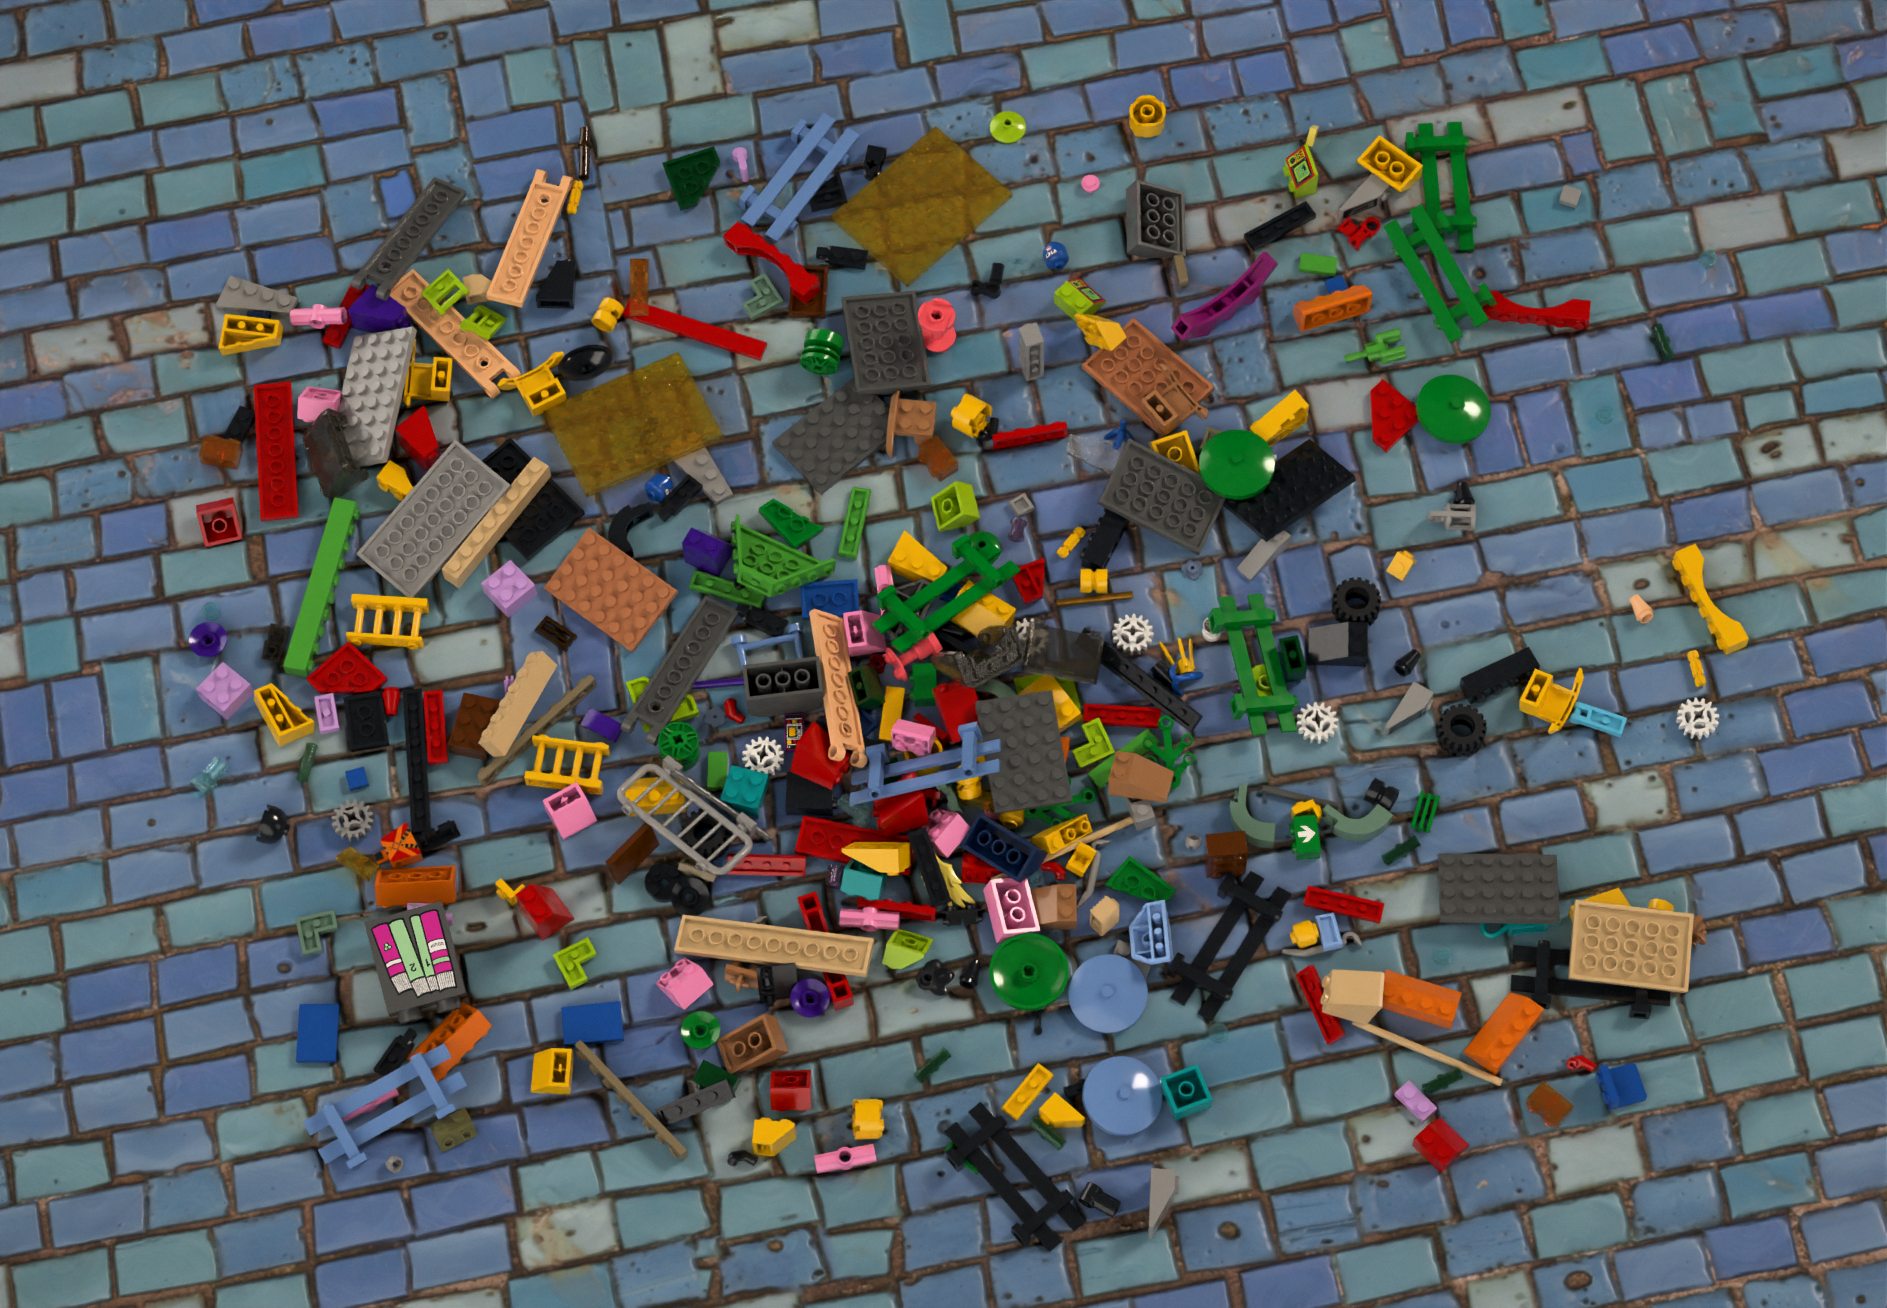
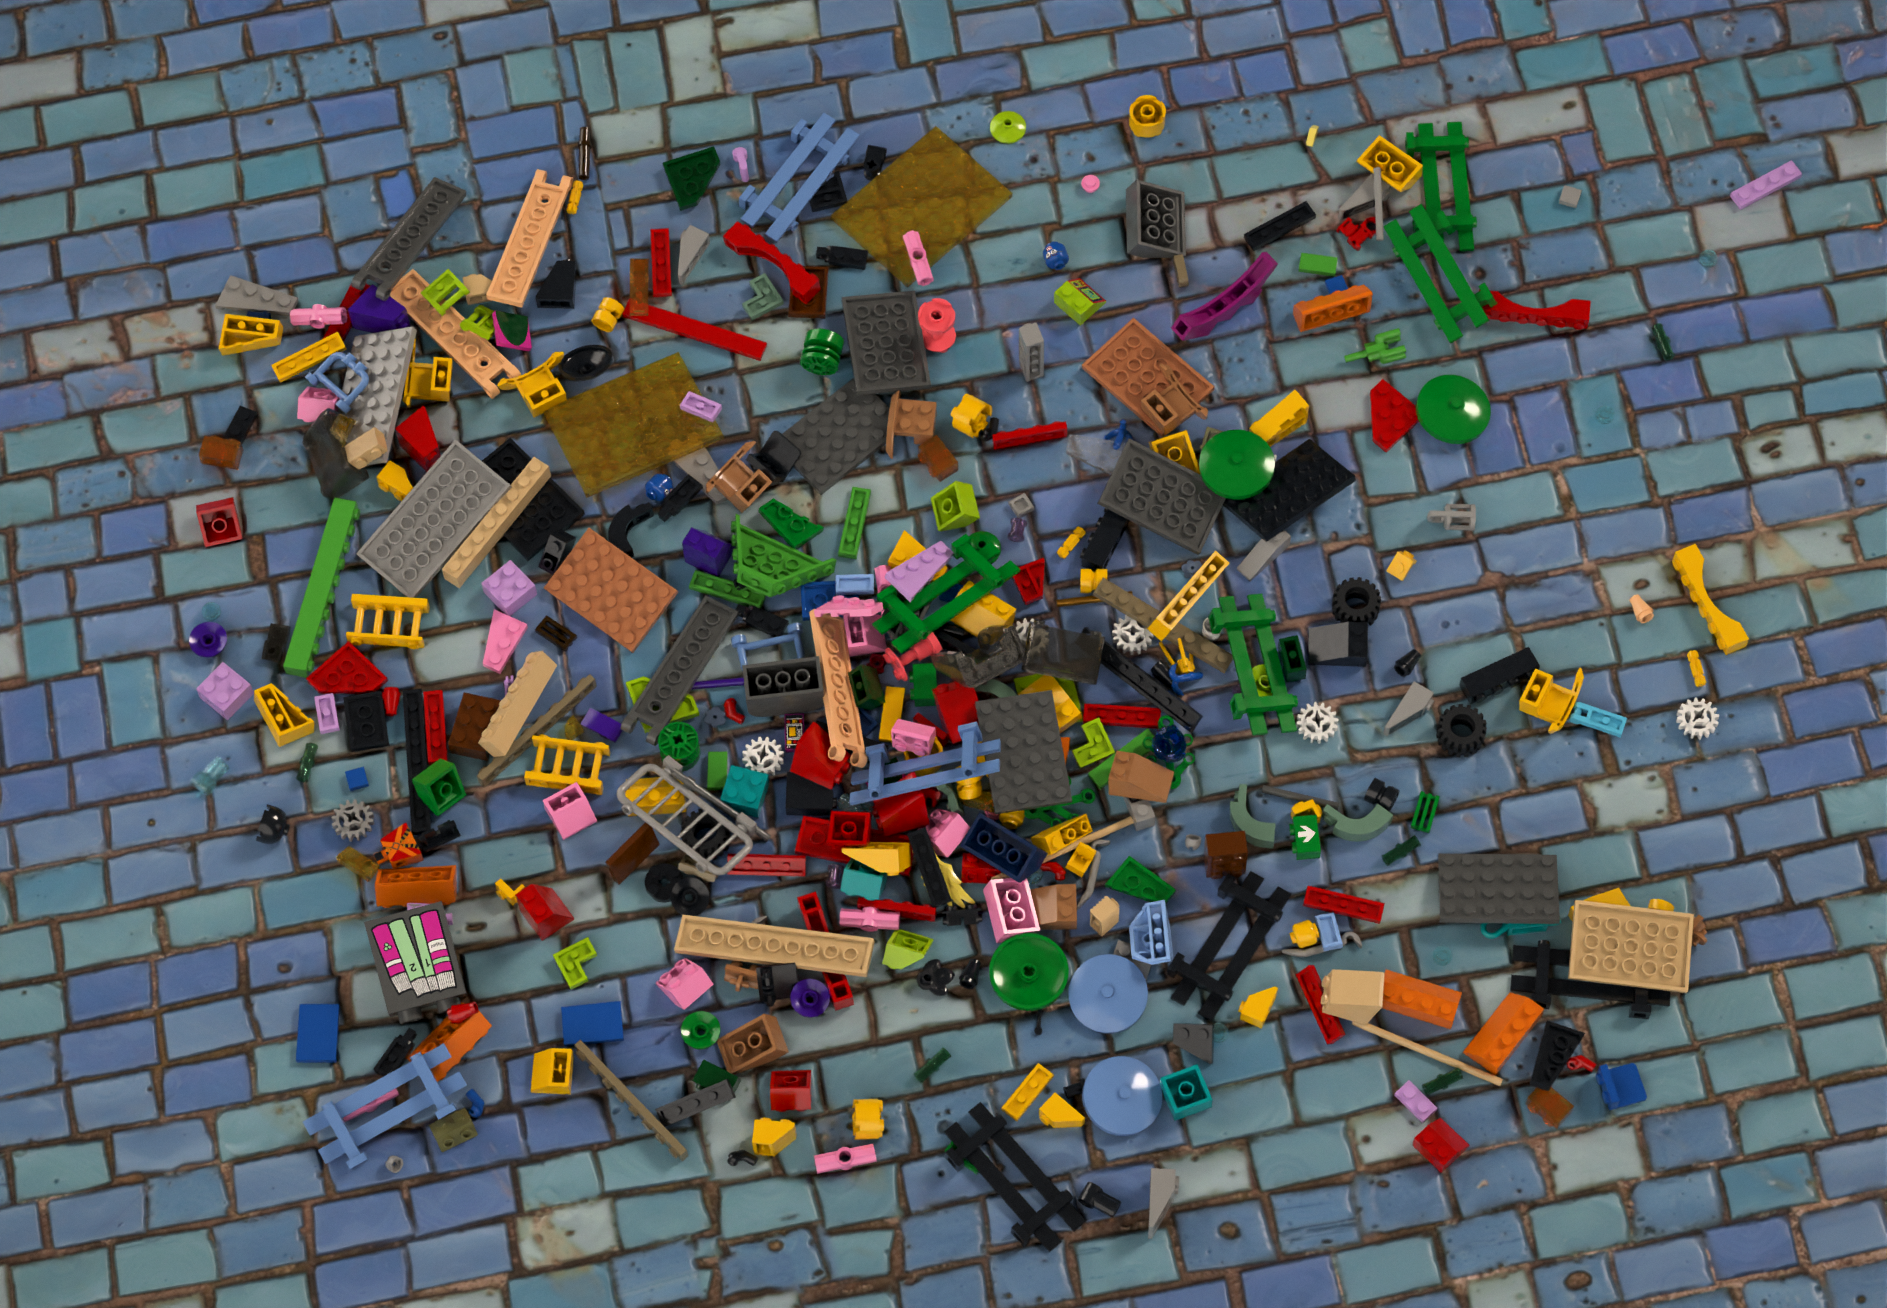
red plate [254,381,299,522] -> none
sand green plate [296,910,339,957] -> none
black bar [971,263,1005,299] -> none
clear green pin [1028,1116,1067,1151] -> none
yellow slope [1074,313,1126,351] -> none
lime slope [1282,144,1318,198] -> none
black cone [1456,482,1475,511] -> none
none -> yellow plate [271,332,347,383]
none -> medium blue bar [305,352,369,414]
none -> clear yellow slope [330,414,356,446]
none -> tan brick [344,427,388,470]
none -> green slope [412,758,466,816]
none -> red cone [447,1002,479,1024]
none -> blue arm [466,1089,484,1118]
none -> bright pink wing [483,609,528,674]
none -> dark green tile [492,310,532,351]
none -> black slope [538,529,576,575]
none -> clear yellow tile [565,715,584,740]
none -> red plate [650,228,672,297]
none -> light grey slope [678,225,710,285]
none -> lavender plate [680,391,722,423]
none -> medium nougat piece [706,441,772,513]
none -> black bracket [746,431,801,483]
none -> bright pink wing [814,595,883,617]
none -> red slope [827,811,872,847]
none -> light blue tile [836,574,874,595]
none -> lavender wing [885,541,954,602]
none -> bright pink piece [903,230,934,286]
none -> dark tan plate [1093,578,1233,673]
none -> yellow brick [1147,550,1229,642]
none -> clear blue hair [1152,725,1187,764]
none -> black wing [1173,1023,1214,1064]
none -> yellow slope [1238,986,1278,1029]
none -> light grey bar [1373,167,1384,241]
none -> black wing [1529,1021,1585,1091]
none -> lavender plate [1730,160,1802,210]

